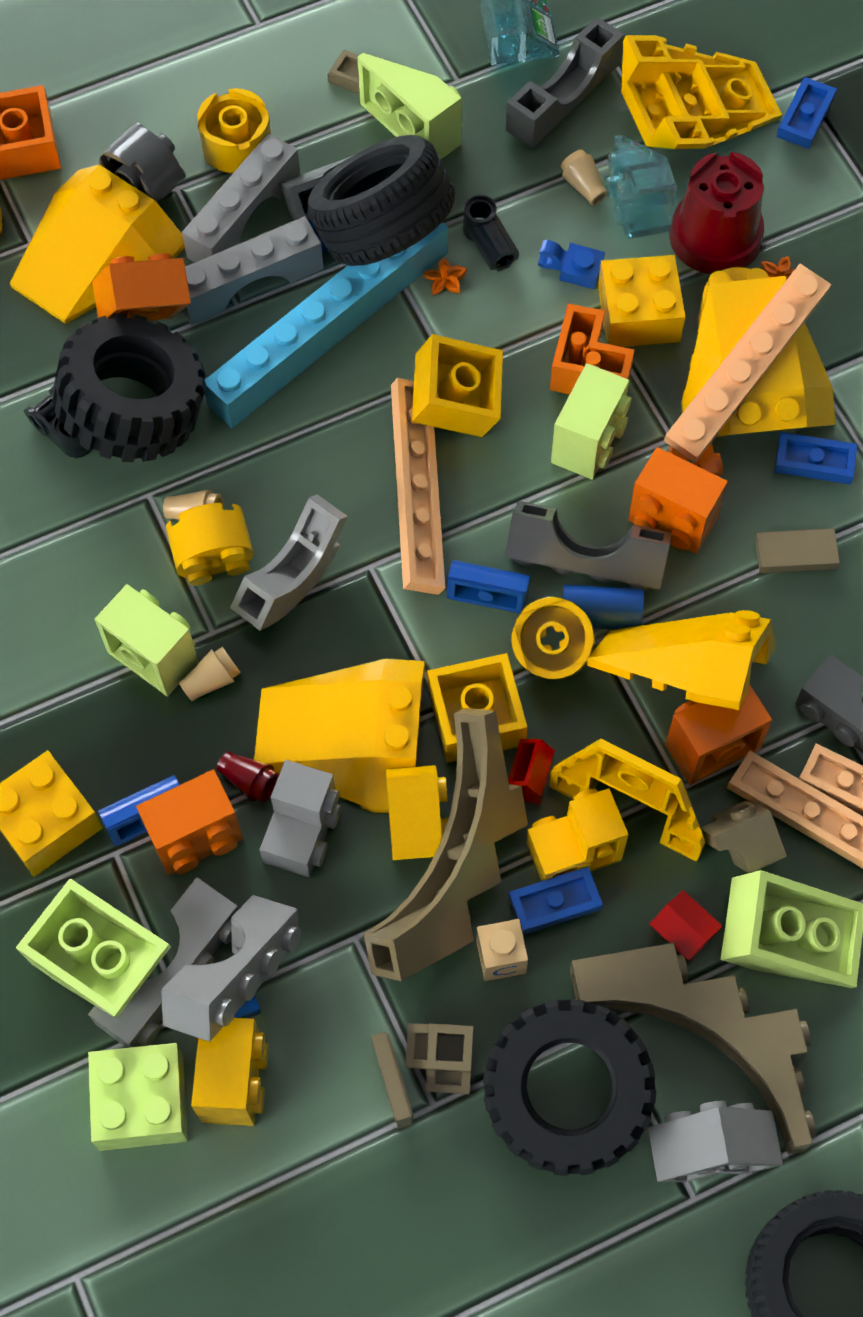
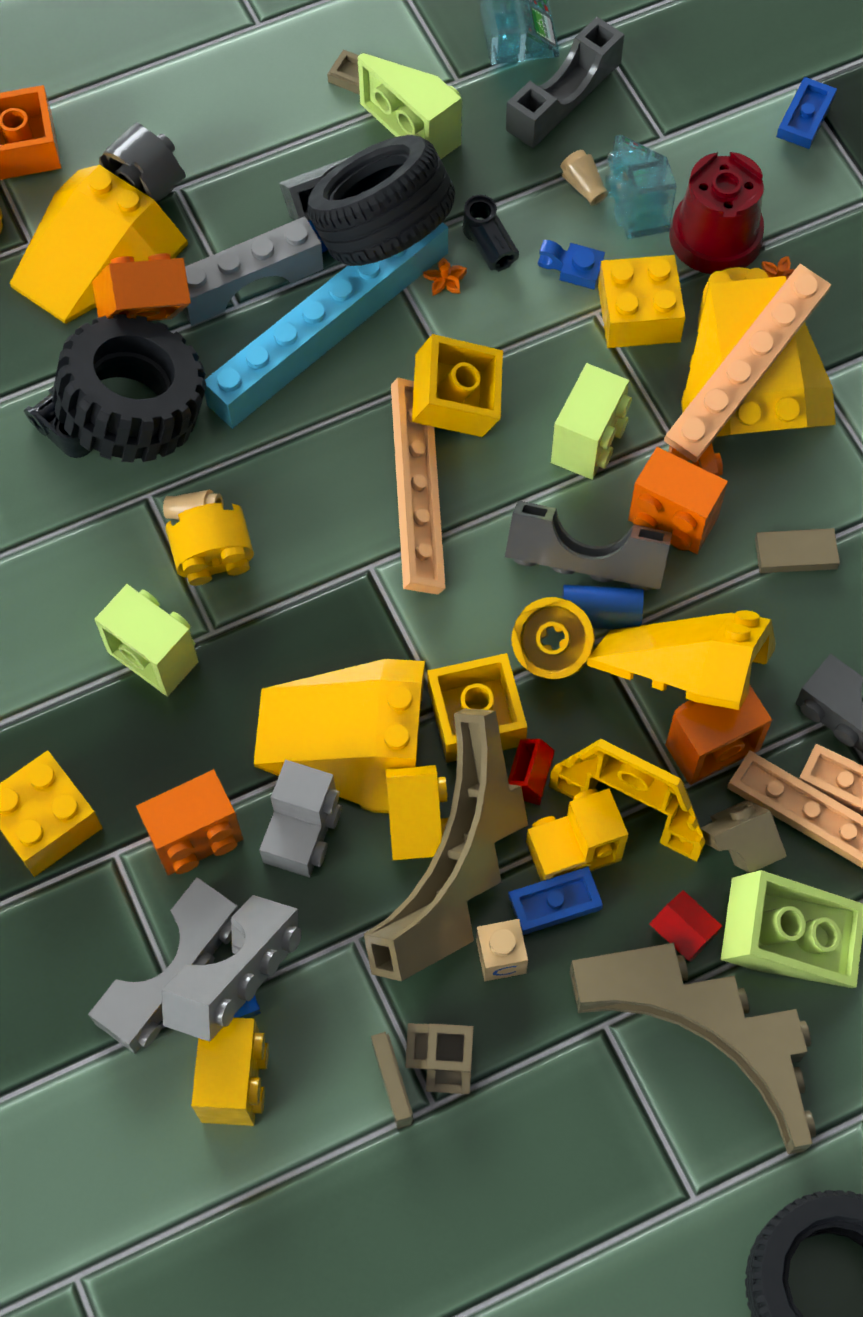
yellowish green slope [16,879,171,1019] -> none
yellowish green brick [88,1043,188,1151] -> none
blue brick [98,775,179,846] -> none
tan cone [178,647,241,702] -> none
light grey arch [182,133,301,263] -> none
yellow brick [197,88,272,173] -> none
dark red cone [217,751,279,803] -> none
light grey arch [230,494,348,630] -> none
blue brick [447,560,531,613] -> none
black tyre [483,999,656,1176] -> none
orange brick [550,303,635,395] -> none
yellow wedge [621,35,782,149] -> none
light grey brick [648,1101,783,1183] -> none
blue plate [774,432,857,485] -> none

